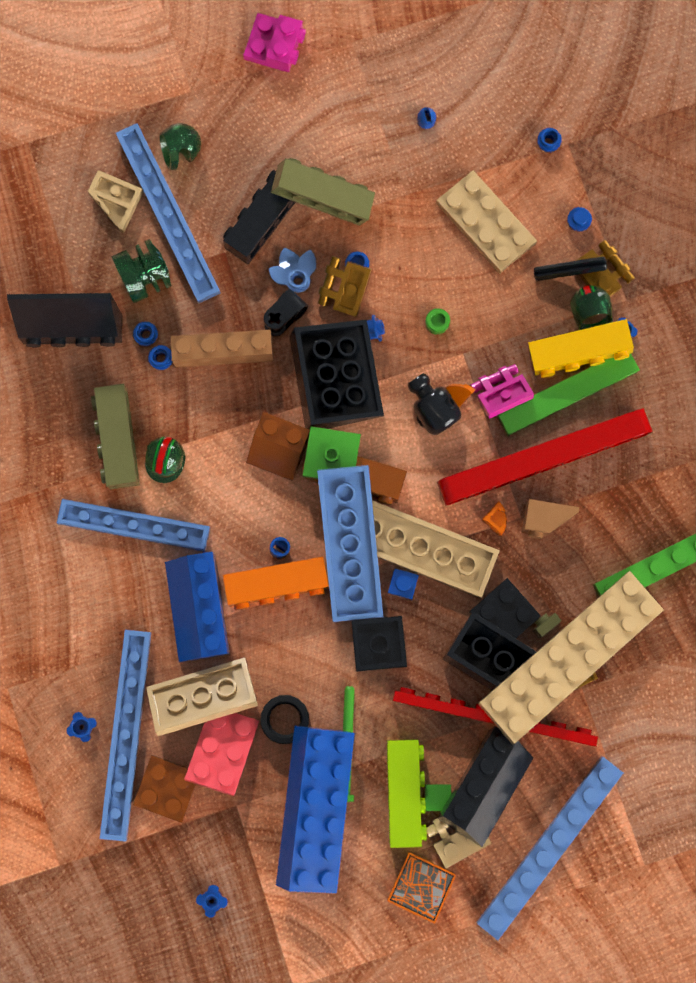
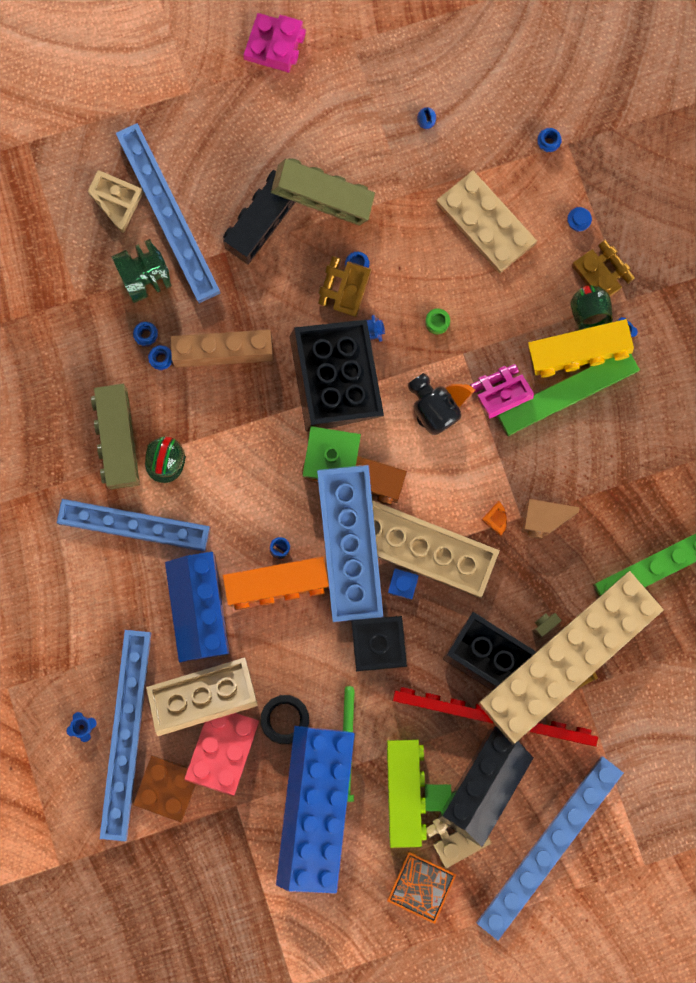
black slope [7,293,122,348] -> none
clear green helmet [159,123,201,170] -> none
blue plate [196,885,228,917] -> none
dark orange slope [246,412,310,481] -> none
black piece [263,289,309,337] -> none
medium blue plate [269,248,316,293] -> none
red beam [437,408,653,506] -> none
black plate [469,578,541,638] -> none
black axle [534,257,607,281] -> none

